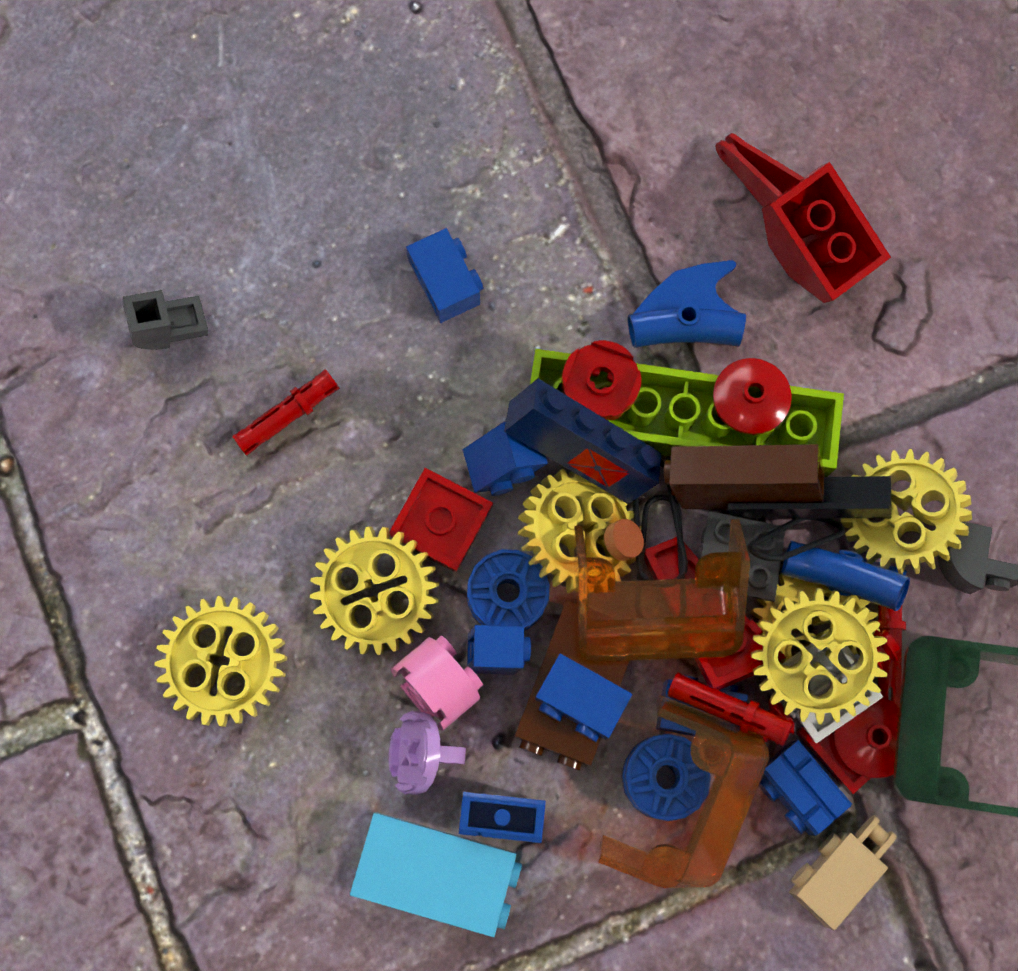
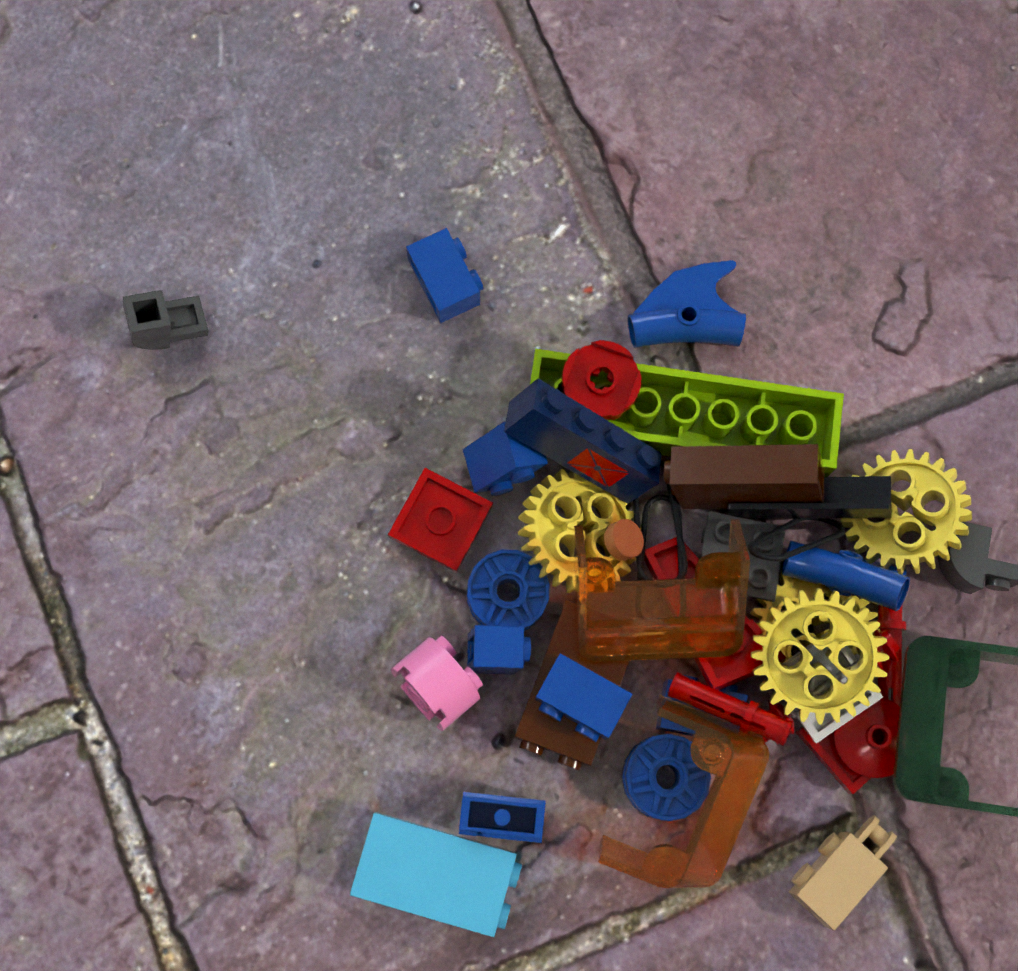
light yellow gear [154,596,287,727] -> none
red pin [232,369,340,456] -> none
light yellow gear [310,526,439,655] -> none
lavender tile [389,711,466,795] -> none
red dish [713,358,792,435] -> none
red slope [715,133,891,303] -> none
blue brick [756,740,852,836] -> none

